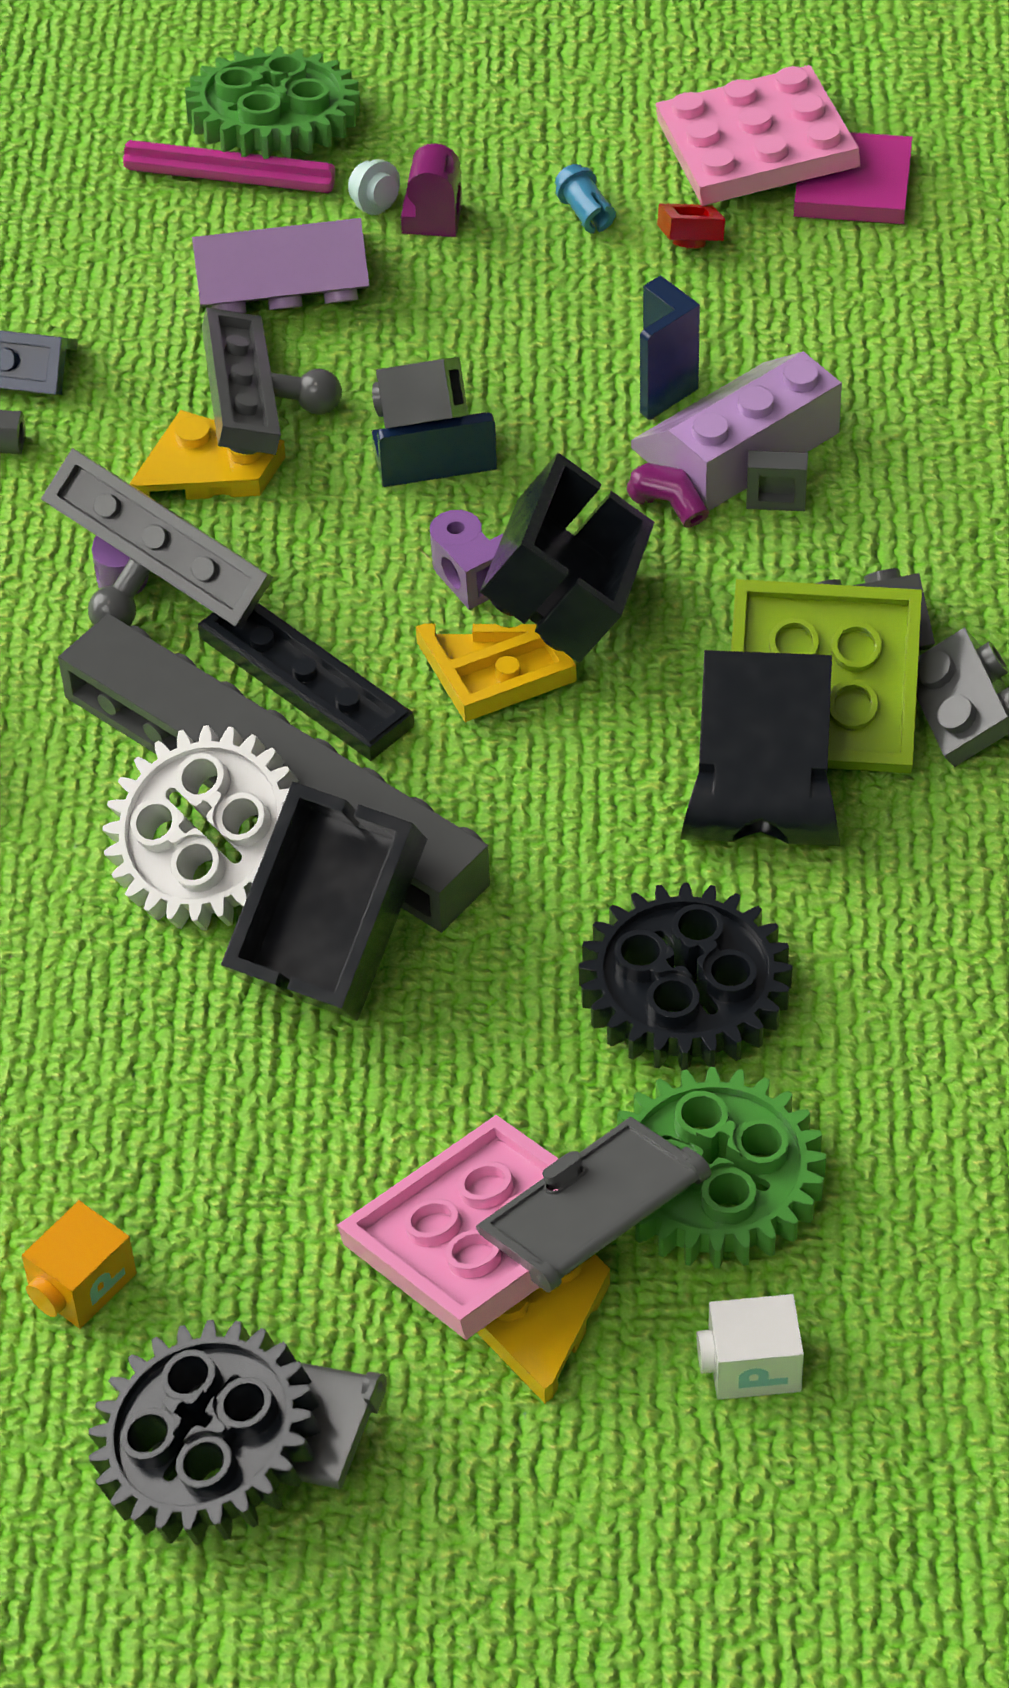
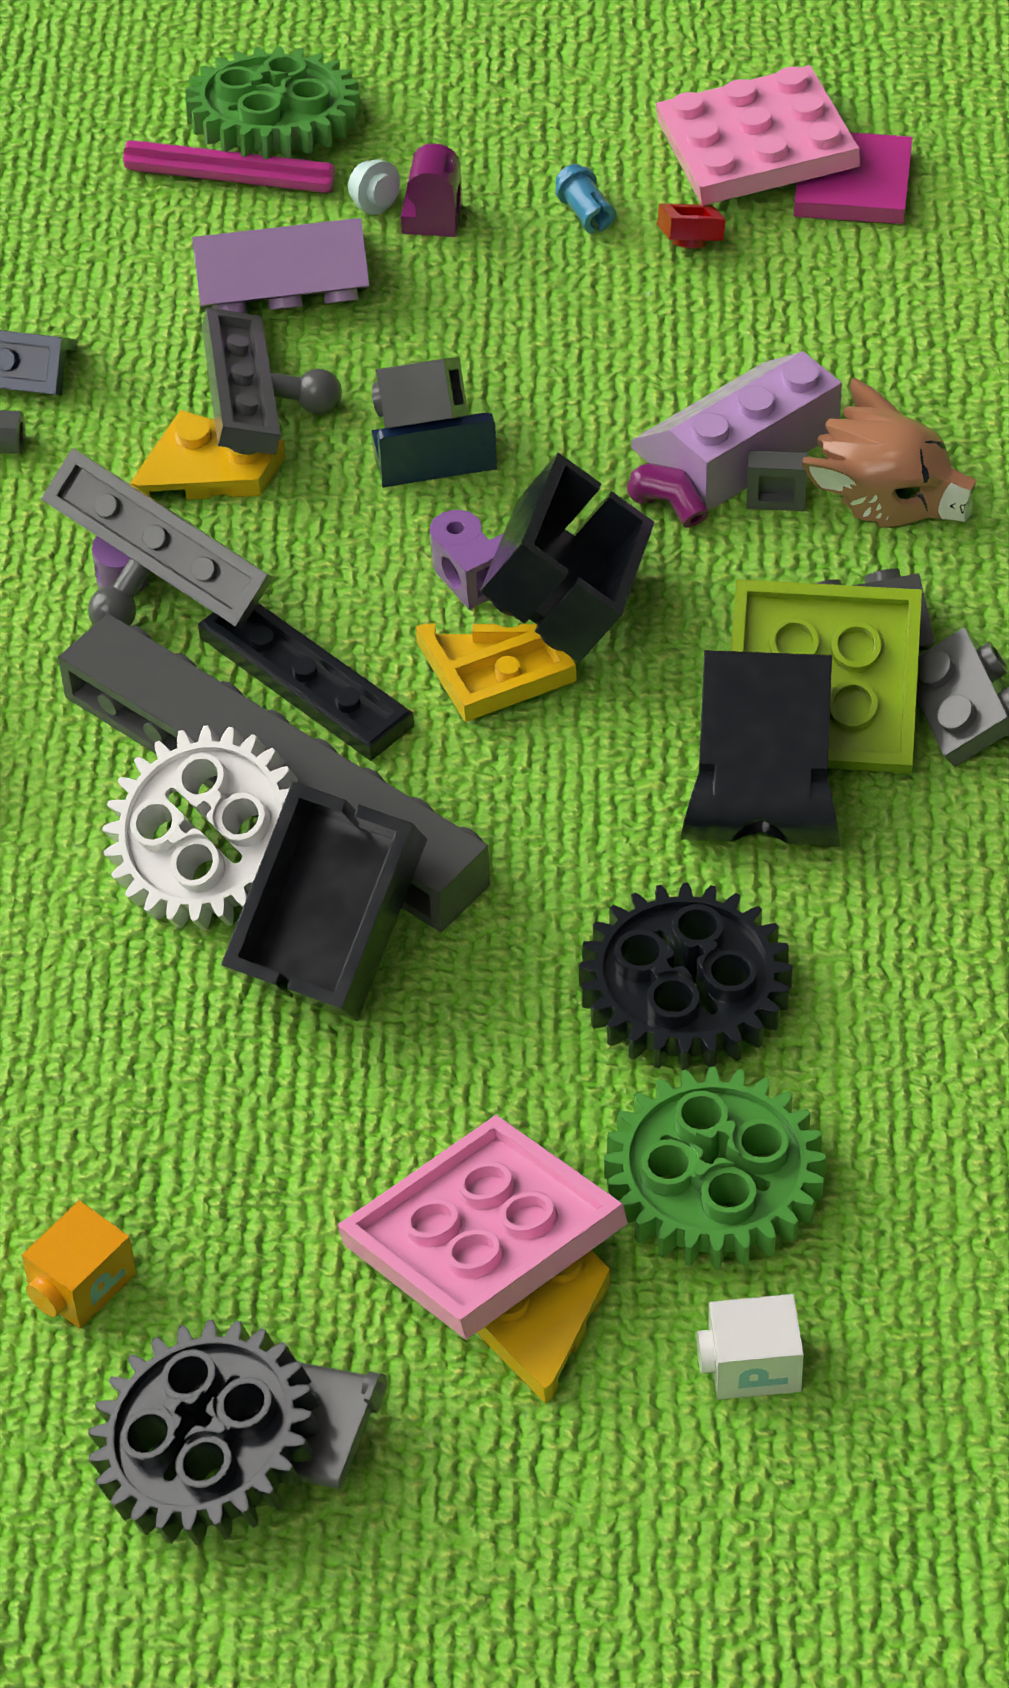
dark grey door [476,1117,711,1292] -> none
dark blue panel [640,275,700,420] -> none
none -> nougat piece [802,378,977,528]

